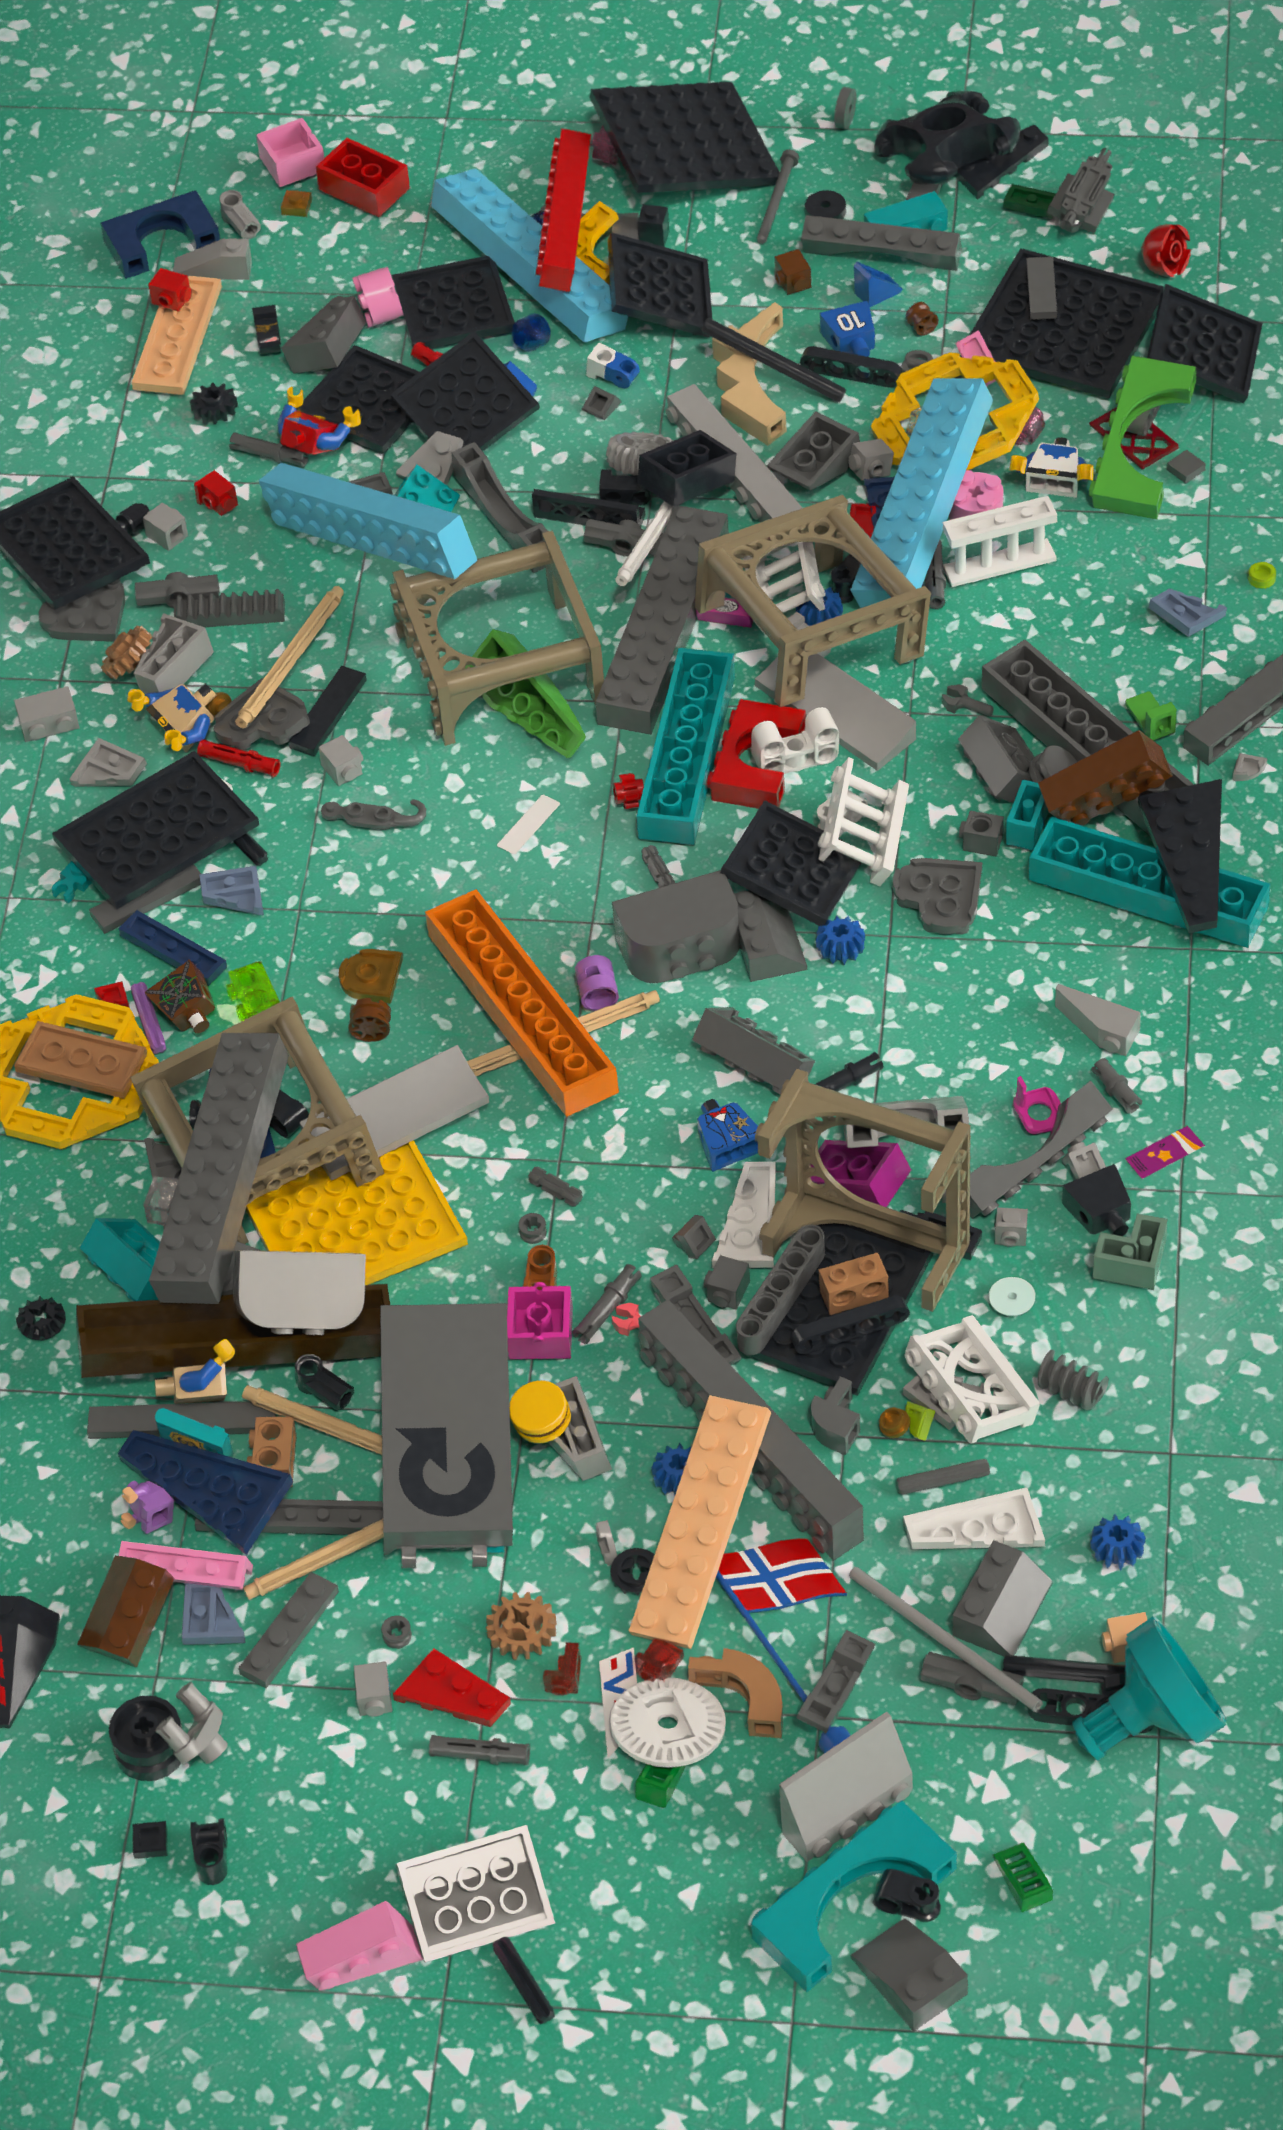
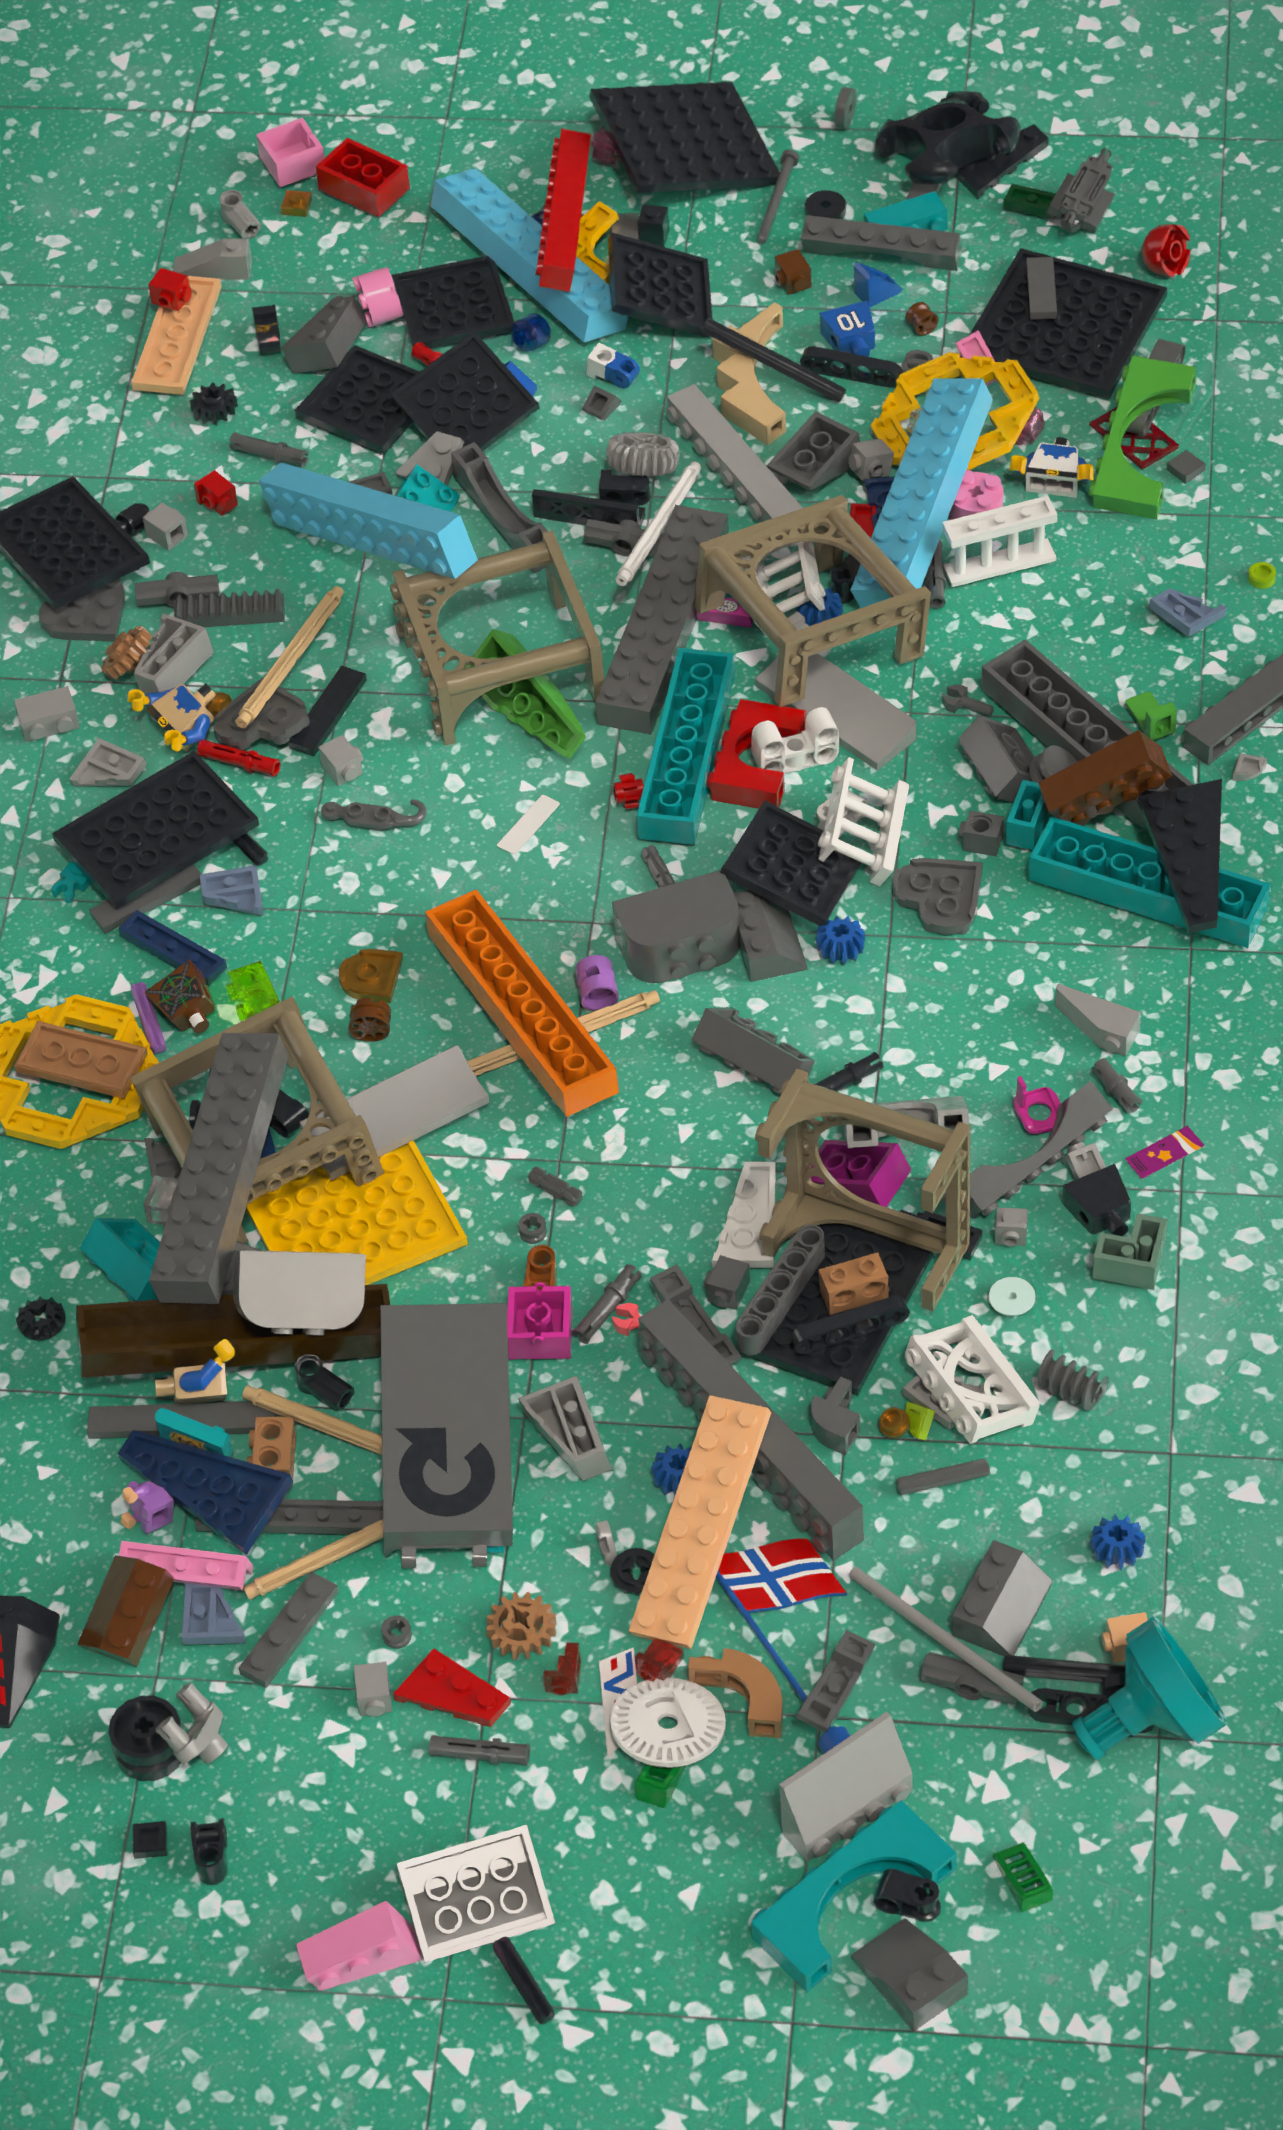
red tile [94,981,129,1007] -> none
dark blue arch [100,190,220,279] -> none
torso [277,387,361,455] -> none
yellow head [509,1380,571,1443] -> none
black brick [637,430,737,507] -> none
dark grey tile [672,1215,716,1259] -> none
blue torso [697,1099,758,1172] -> none
white wing [903,1488,1045,1549] -> none
black plate [1147,284,1263,404] -> none

